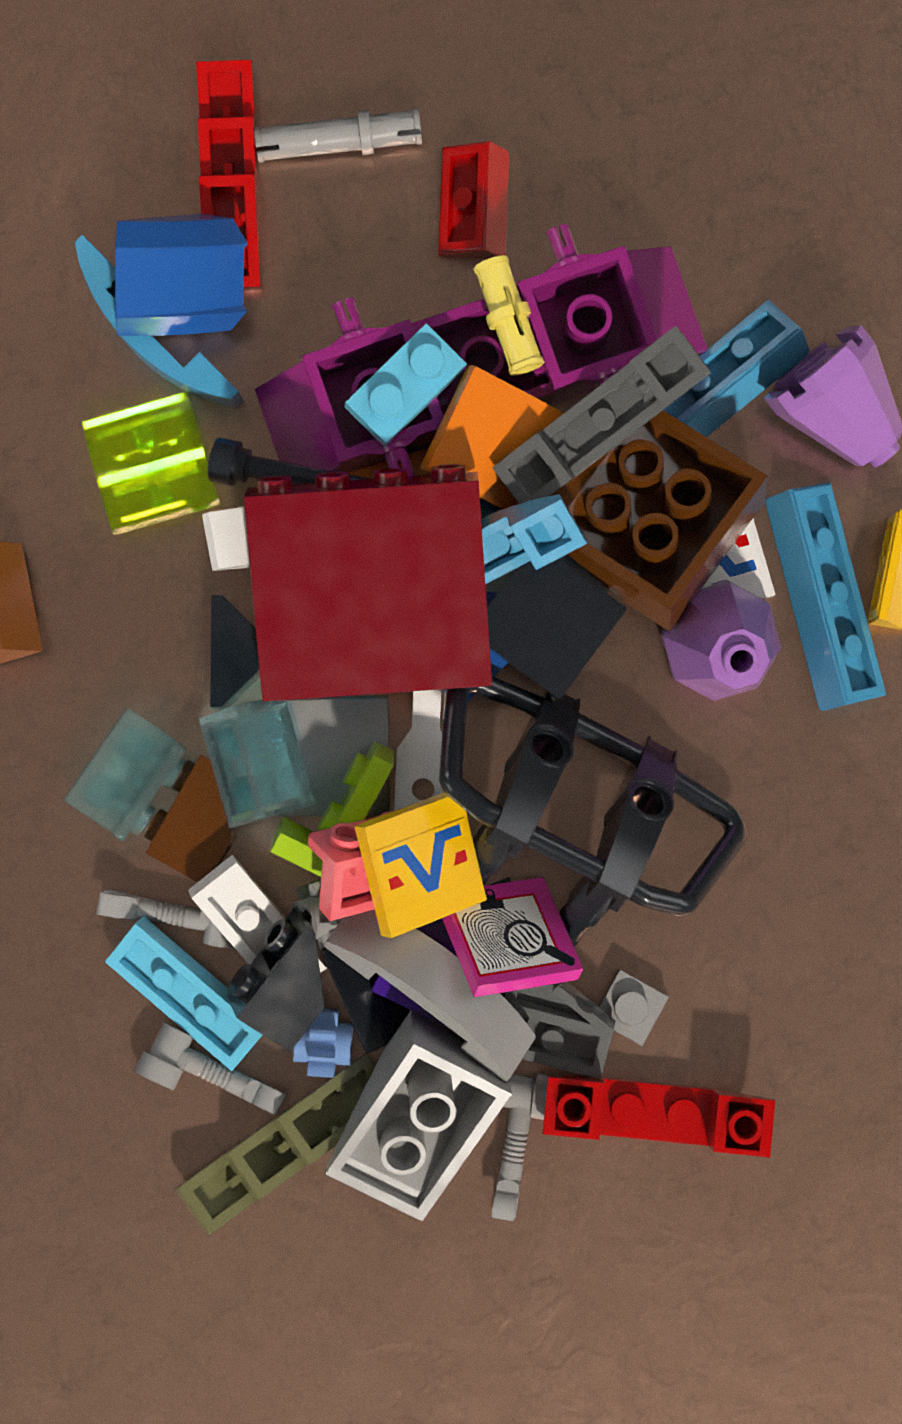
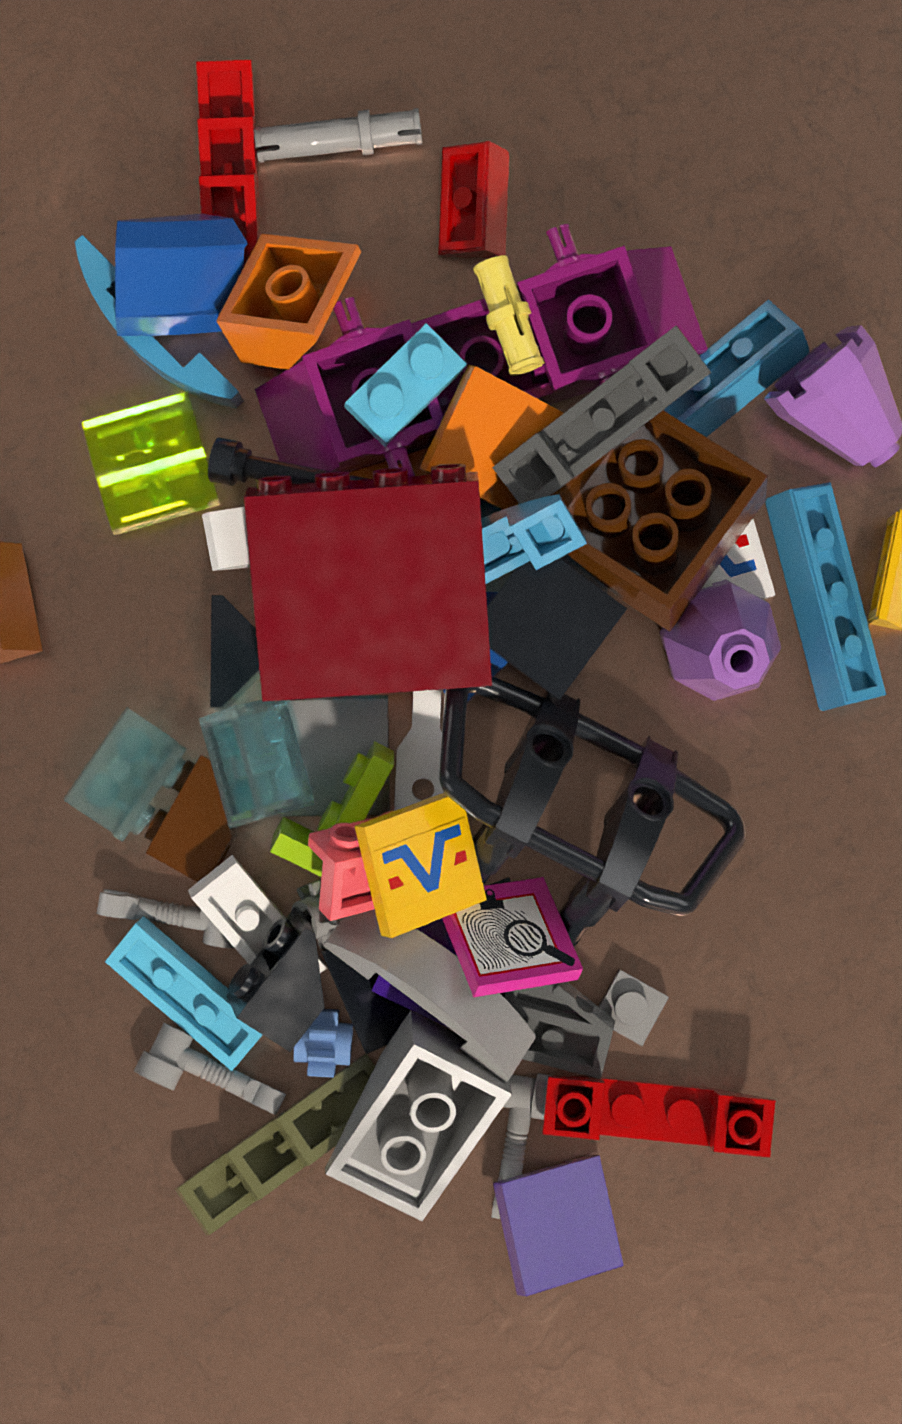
none -> orange slope [216,234,361,370]
none -> tile [493,1155,624,1297]

